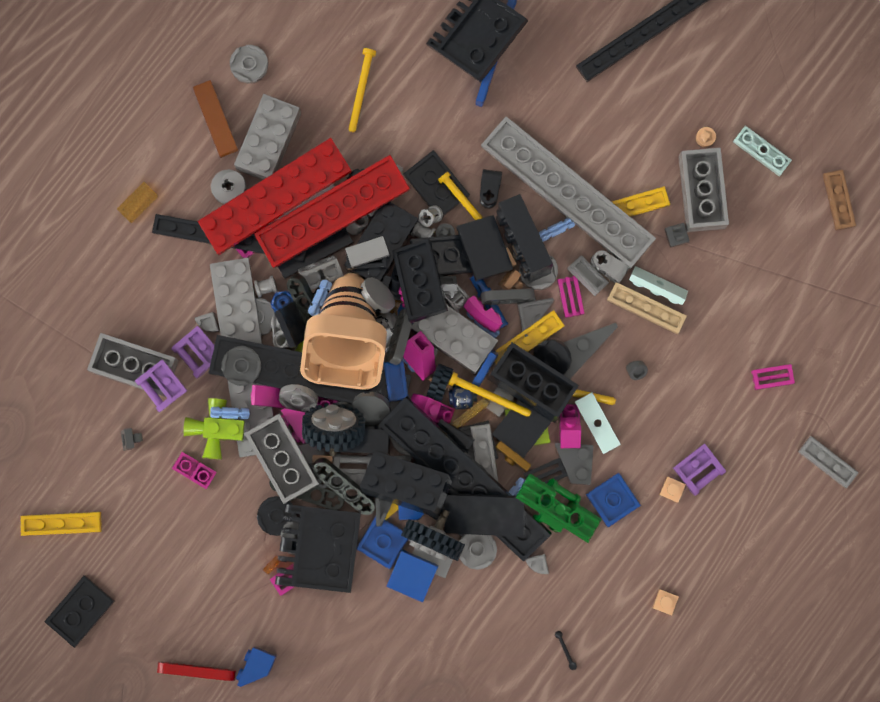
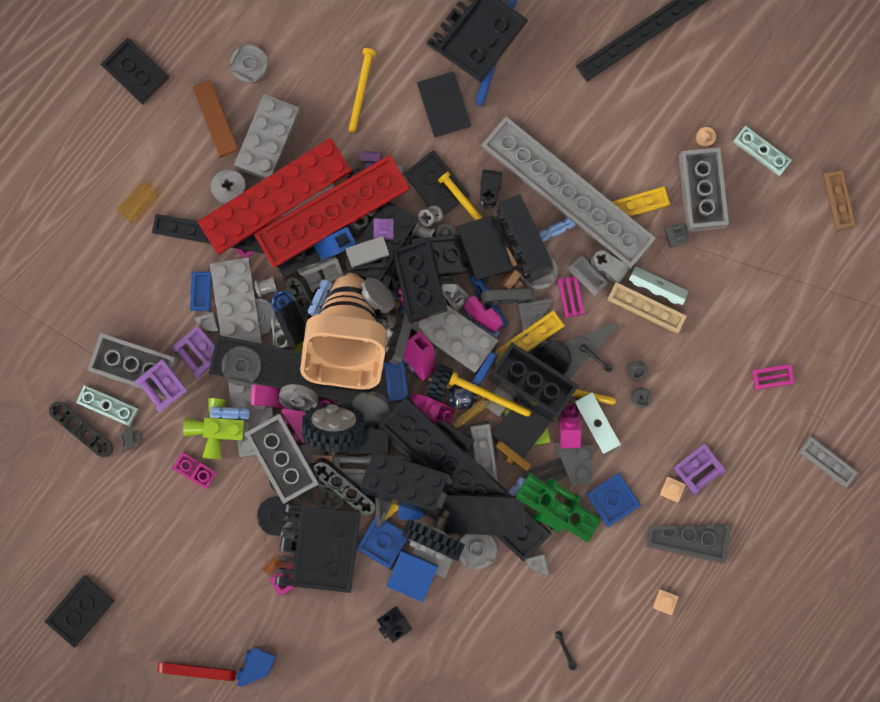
yellow tile [20,512,102,536] -> none
none -> pearl dark grey beam [49,402,113,457]
none -> light aqua tile [76,385,139,427]
none -> black tile [100,37,169,105]
none -> blue tile [190,271,212,312]
none -> blue slope [314,226,356,260]
none -> medium lavender tile [360,150,381,169]
none -> medium lavender tile [374,219,394,240]
none -> black brick [377,606,412,643]
none -> black tile [417,71,471,138]
none -> black hinge [580,344,613,372]
none -> dark grey tile [631,387,652,408]
none -> dark grey wing [645,524,731,564]

